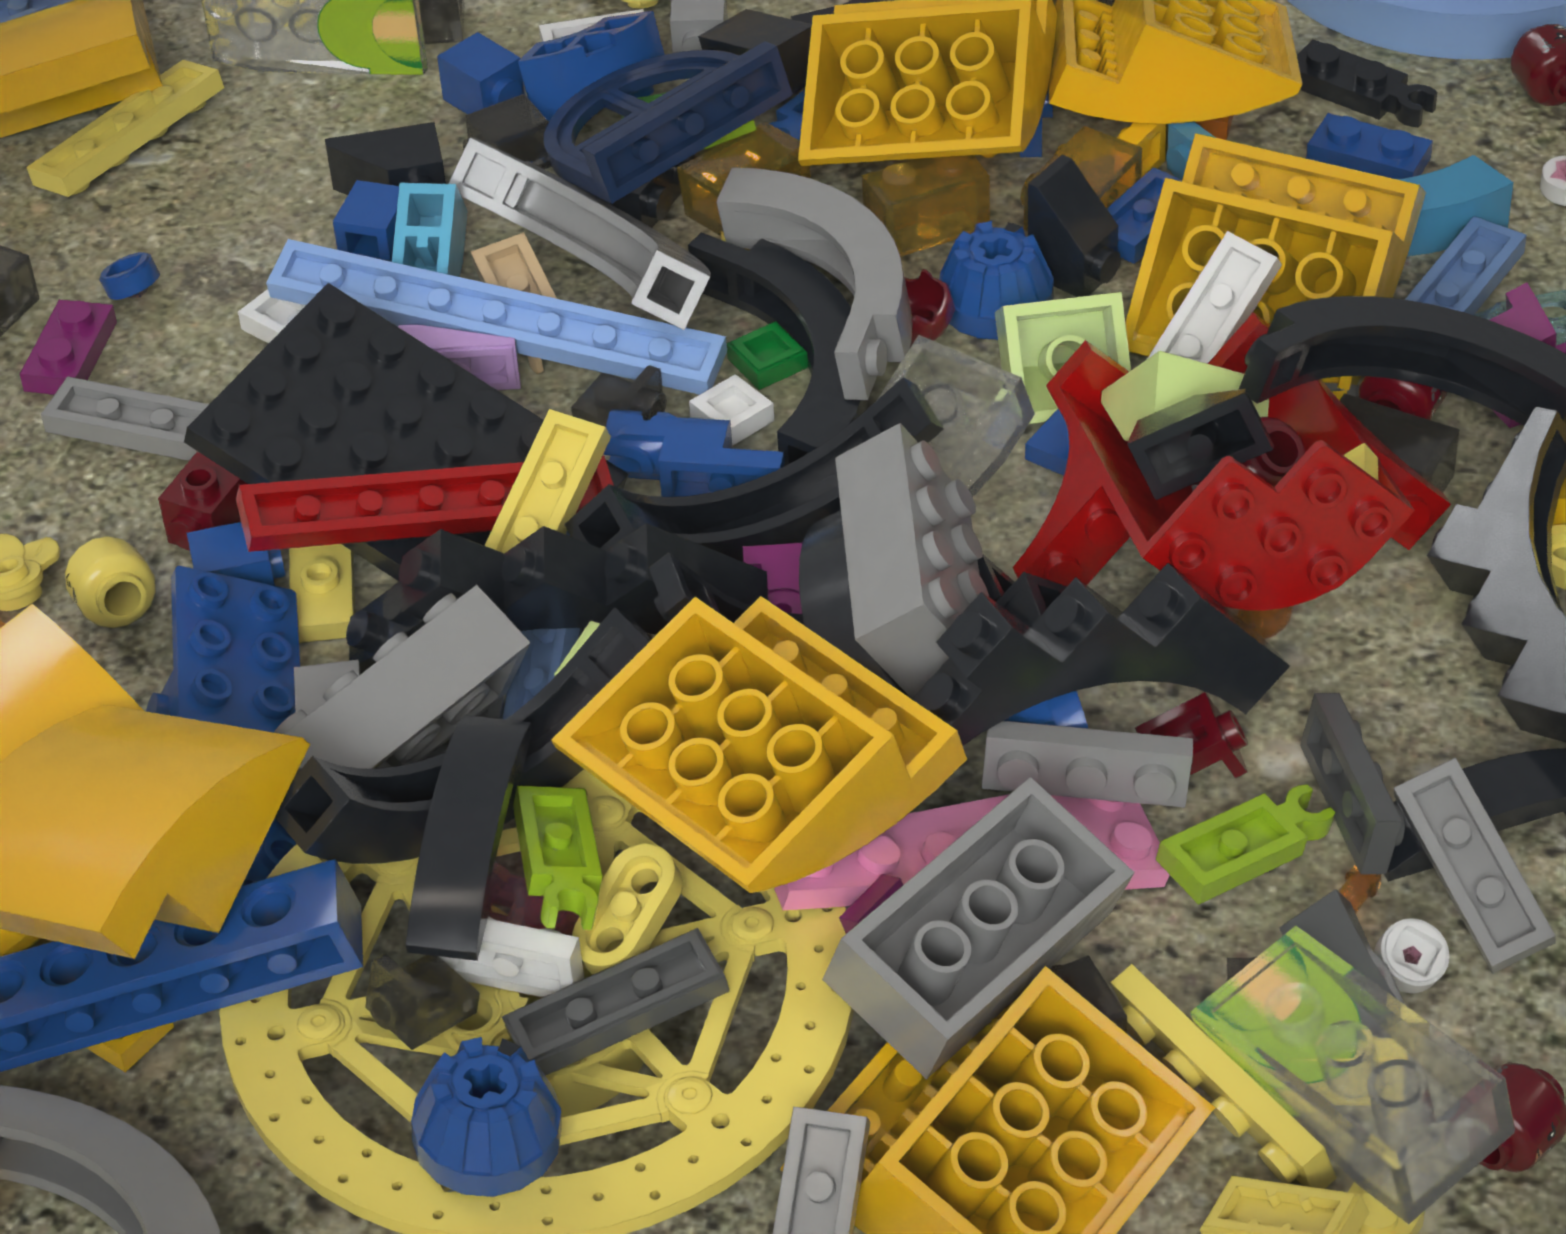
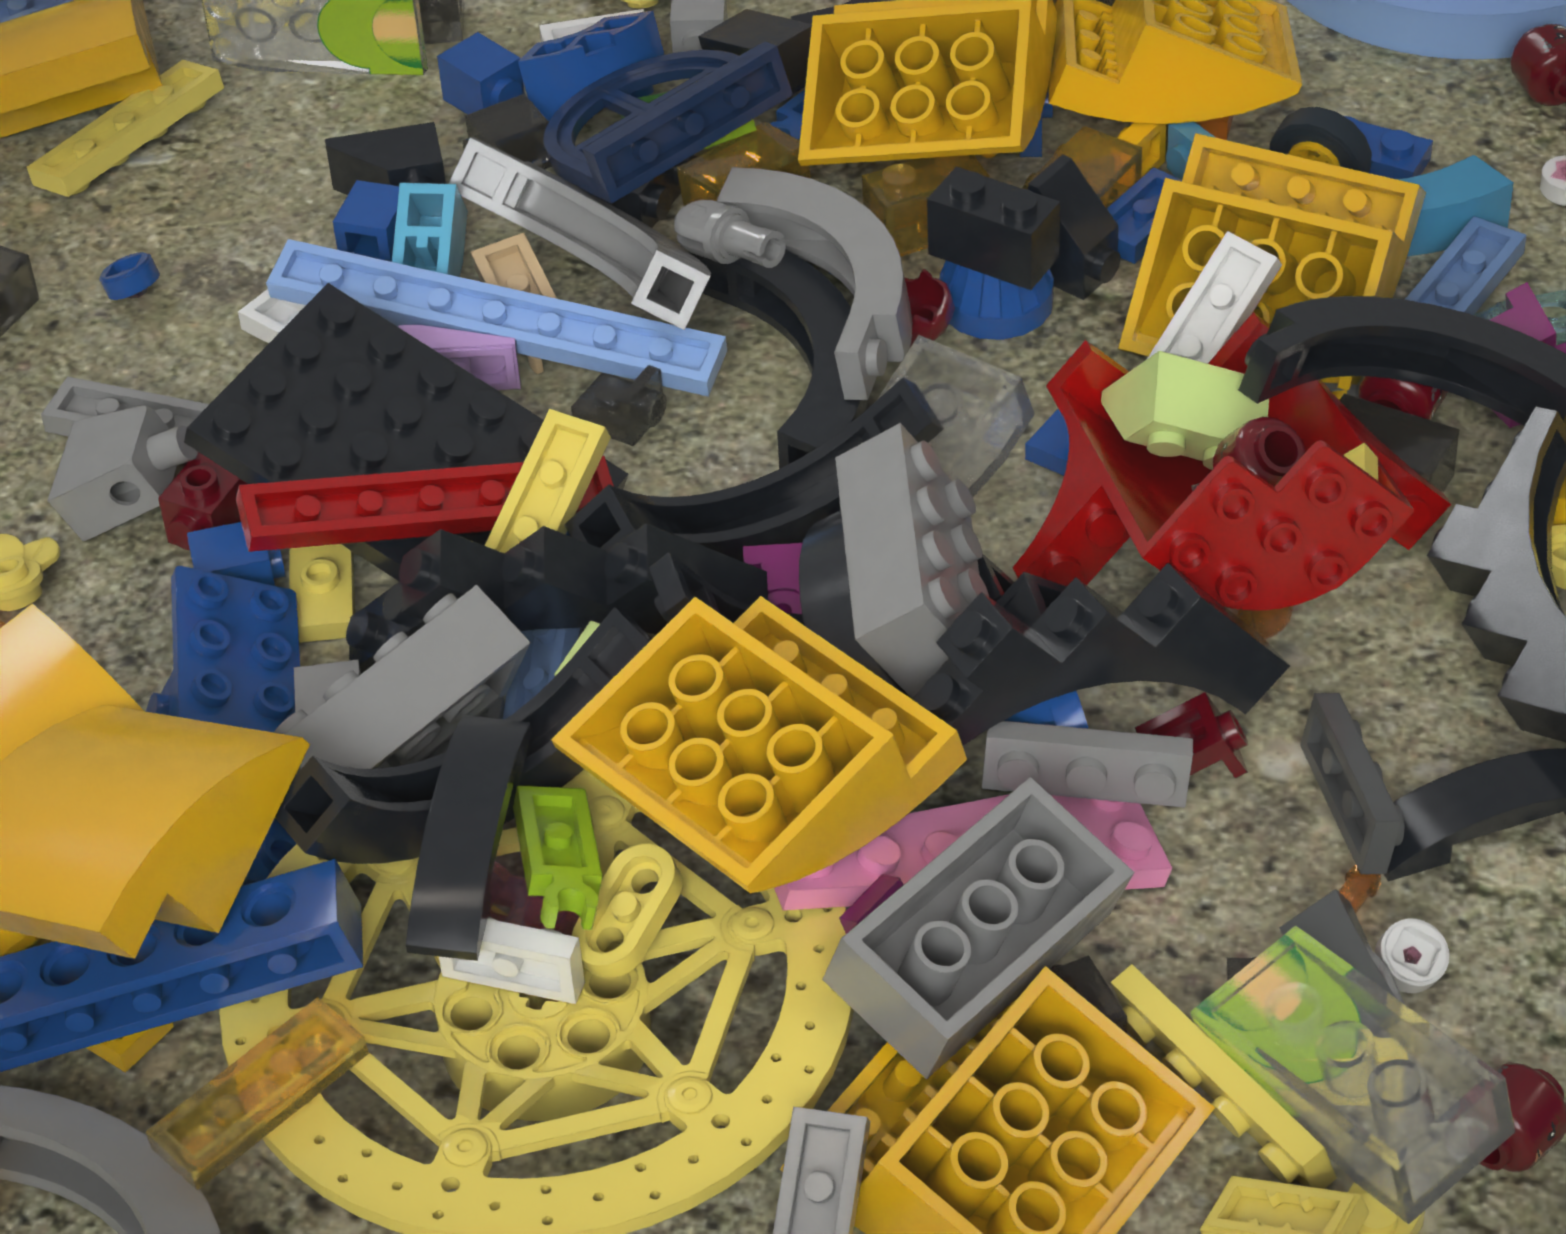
magenta plate [19,299,117,395] -> none
light yellow head [65,536,156,628] -> none
clear smoke bracket [365,954,480,1050] -> none
blue piece [411,1037,562,1197] -> none
dark grey tile [502,928,730,1076] -> none
blue plate [604,409,784,497] -> none
white plate [689,374,775,446] -> none
green tile [727,321,808,390] -> none
yellowish green slope [995,292,1131,426] -> none
black slope [1127,389,1274,500] -> none
lime plate [1155,785,1336,905] -> none
black plate [1297,40,1437,128] -> none
light grey plate [1394,757,1556,974] -> none
none -> light grey torso [47,405,198,541]
none -> clear yellow plate [145,997,369,1190]
none -> light grey arm [674,200,786,268]
none -> black brick [927,166,1060,290]
none -> black wheel [1270,107,1372,173]

